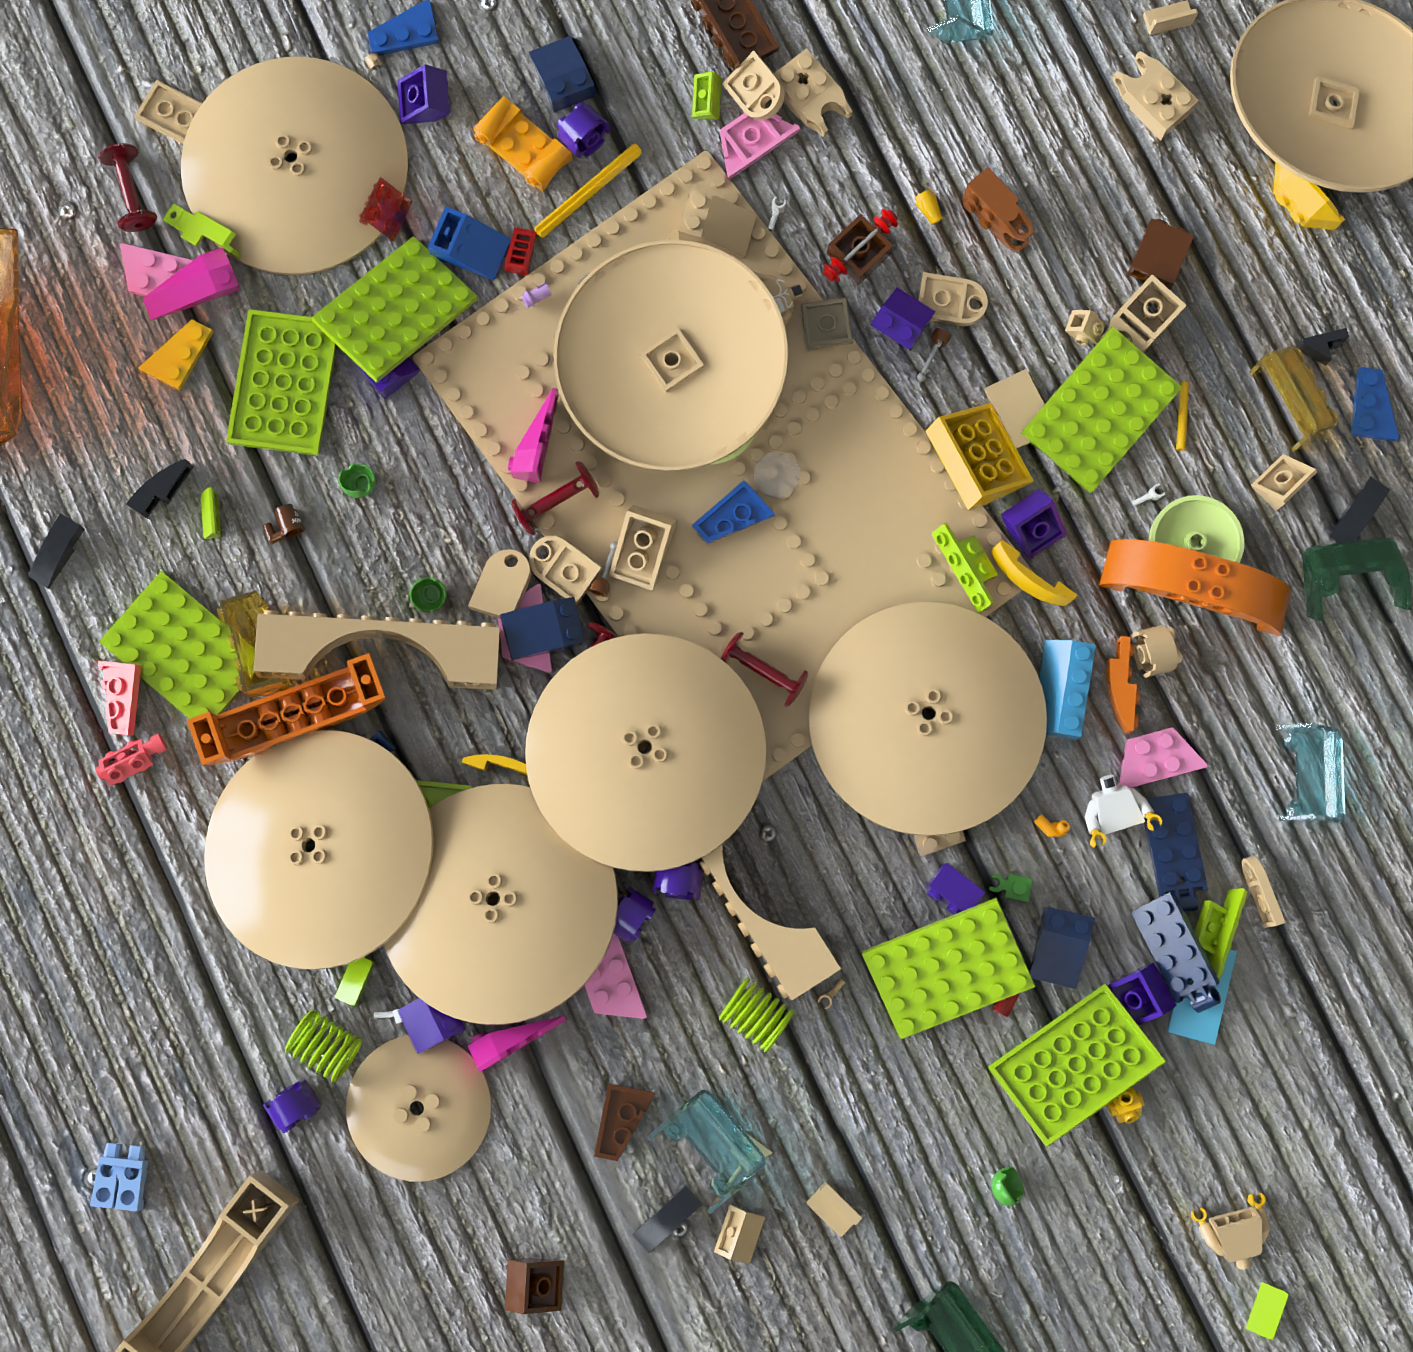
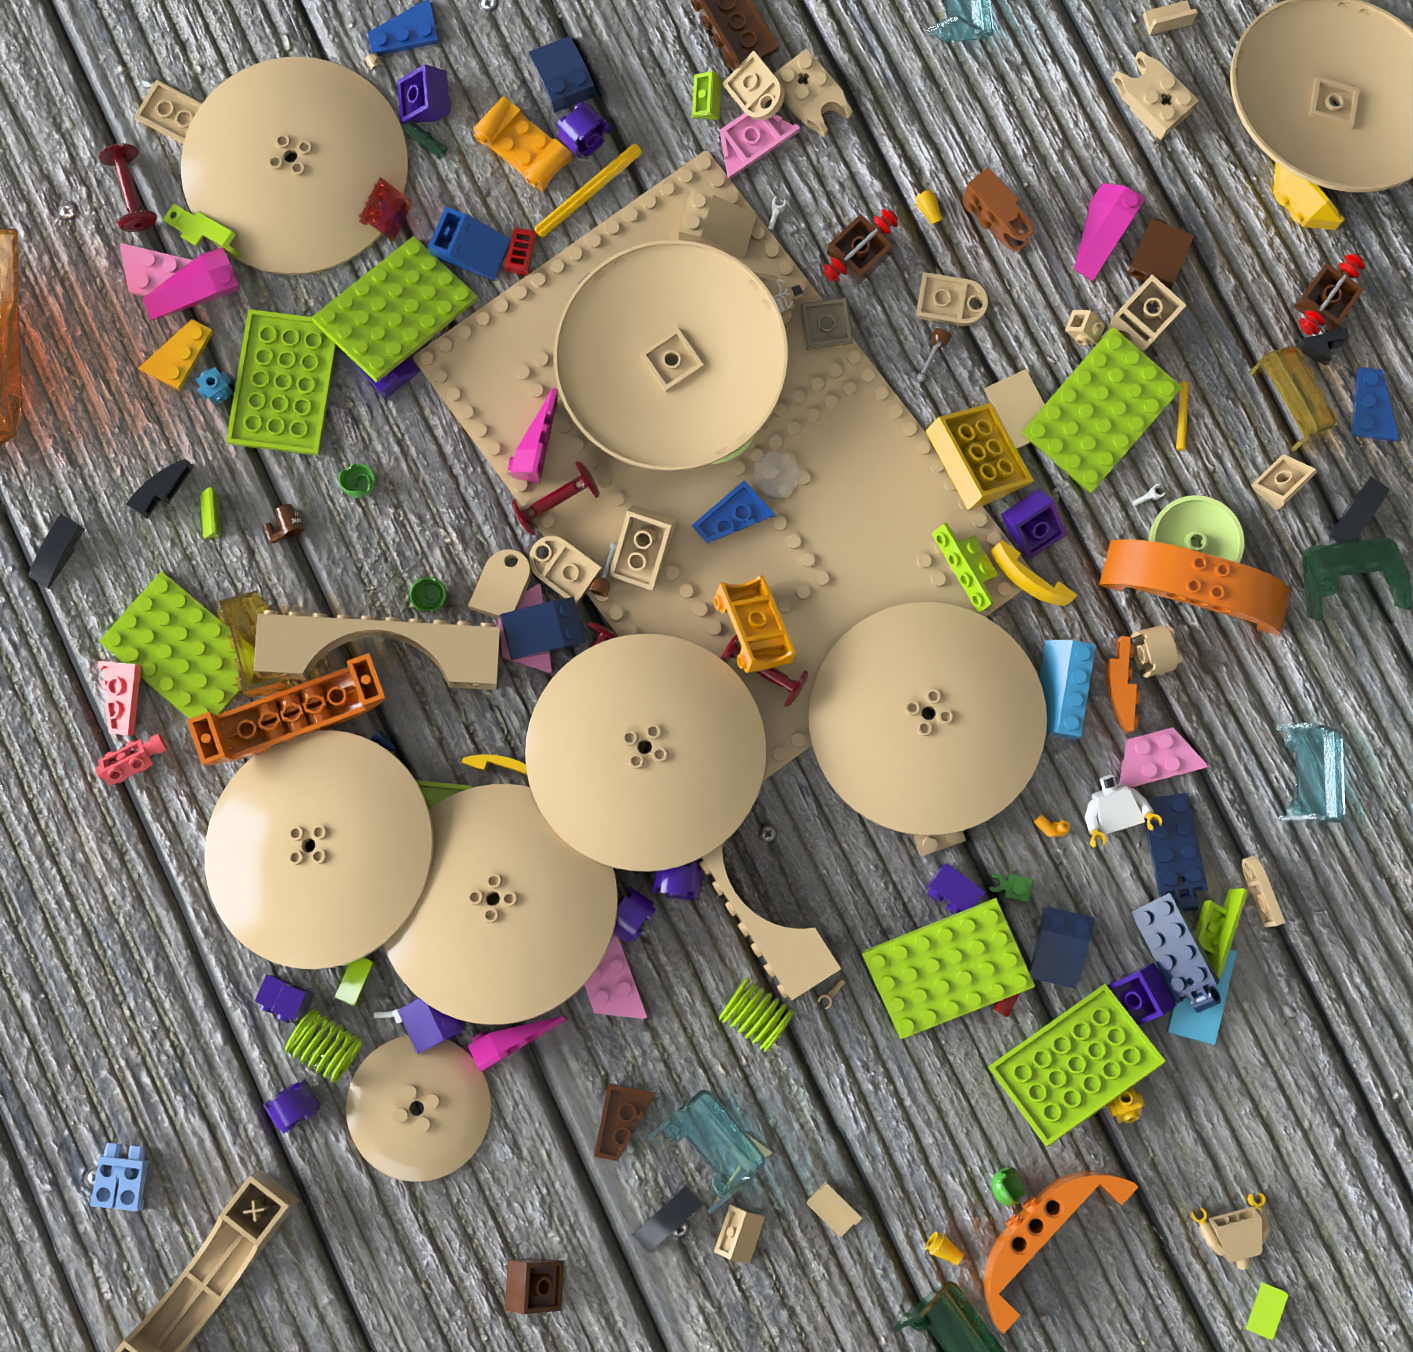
lavender pin [521,282,552,308] -> none
dark purple slope [871,287,936,351] -> none
none -> dark azure brick [196,367,234,405]
none -> dark purple brick [254,975,315,1023]
none -> clear green pin [403,121,448,159]
none -> light orange piece [714,575,796,673]
none -> yellow cone [926,1232,964,1265]
none -> orange slope [983,1171,1138,1334]
none -> dark pink wedge [1074,183,1146,281]
none -> reddish brown brick [1293,254,1365,335]

